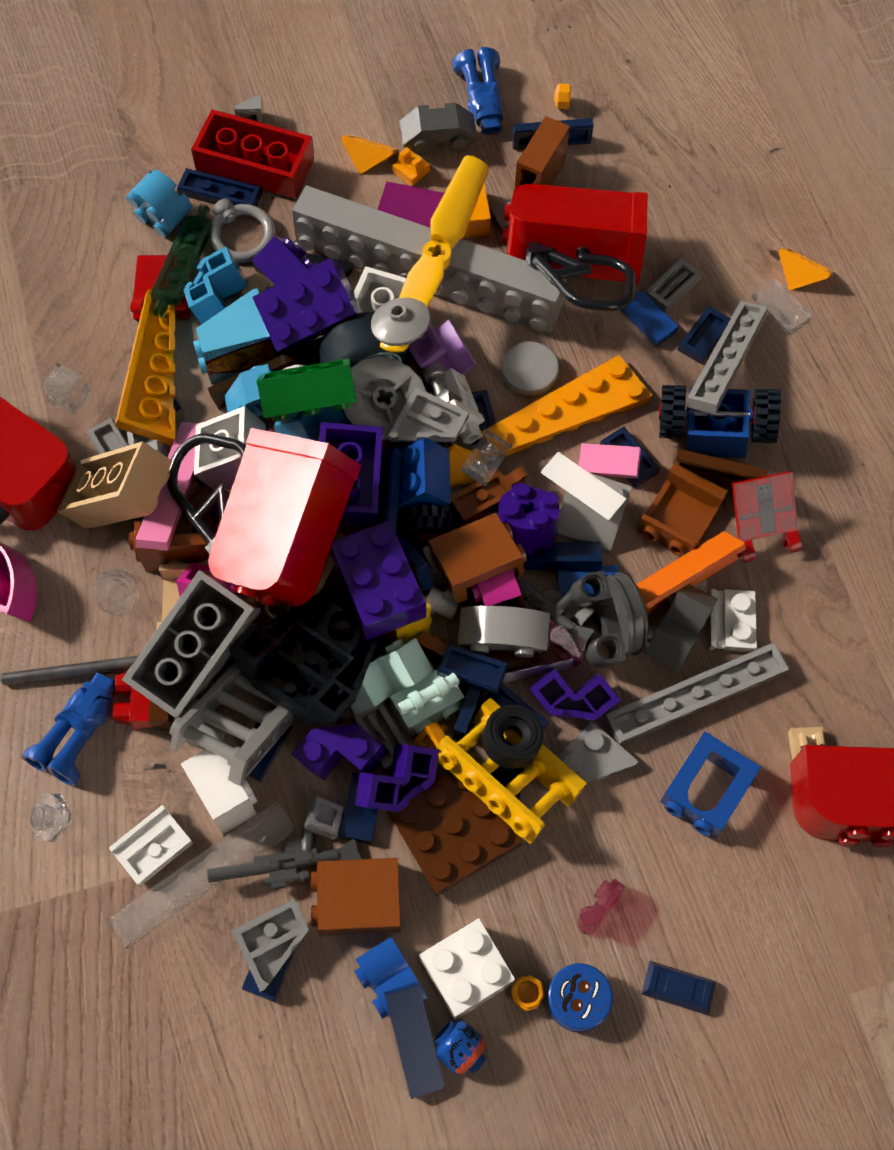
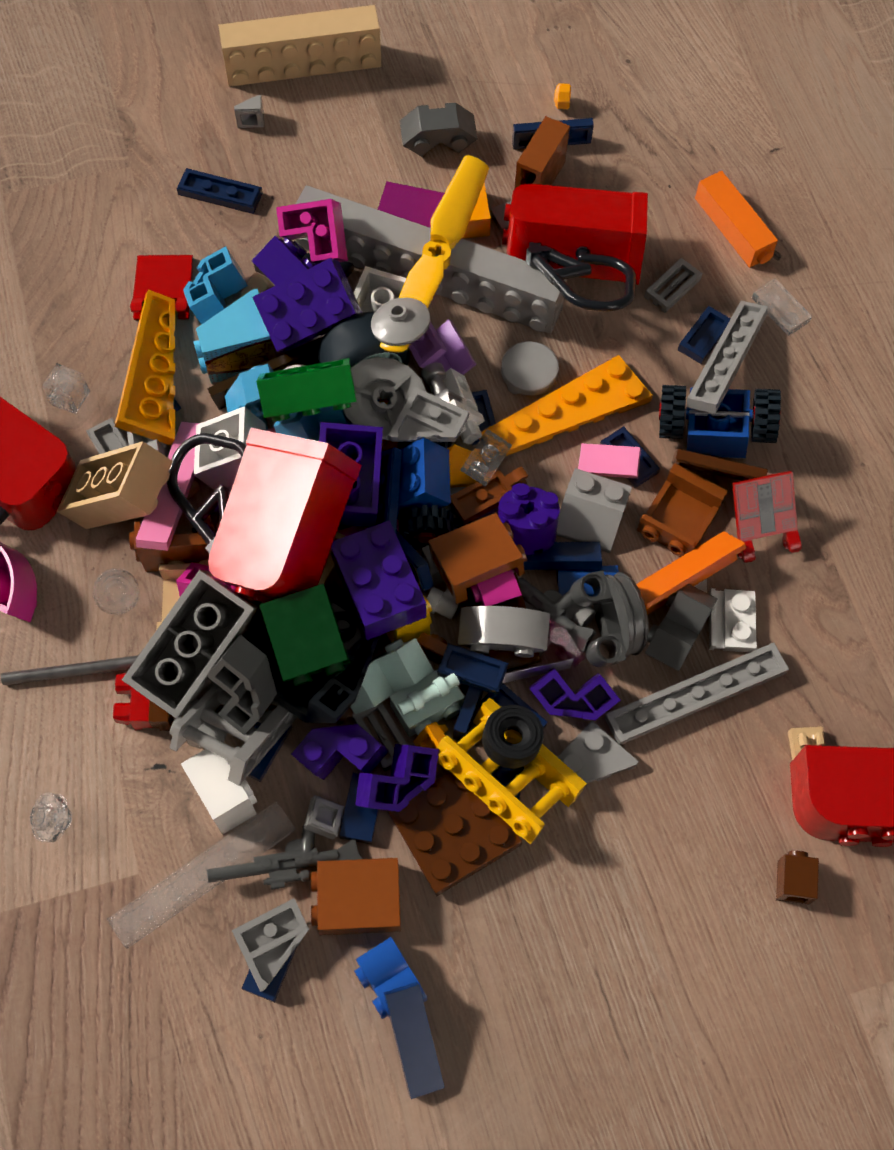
blue piece [21,673,115,786] -> none
white plate [109,805,193,887] -> none
dark azure brick [126,170,192,238] -> none
clear green plate [151,204,212,317] -> none
red brick [191,109,315,199] -> none
light grey piece [210,198,275,263] -> none
light orange slope [341,134,399,174] -> none
light orange tile [392,147,430,186] -> none
white brick [419,918,515,1021] -> none
blue head [434,1020,486,1075] -> none
blue piece [452,47,503,134] -> none
light orange tile [510,975,545,1012] -> none
white sticker [540,452,626,520] -> none
blue head [547,963,613,1032] -> none
clear pink plate [577,879,626,935] -> none
blue tile [620,289,679,347] -> none
dark blue tile [641,961,716,1015] -> none
blue panel [660,731,761,838] -> none
light orange slope [779,246,834,291] -> none
none -> dark grey brick [207,635,277,735]
none -> tan brick [218,5,382,87]
none -> dark green brick [260,584,351,687]
none -> dark pink brick [276,199,348,264]
none -> orange brick [695,171,778,268]
none -> reddish brown brick [776,851,819,905]

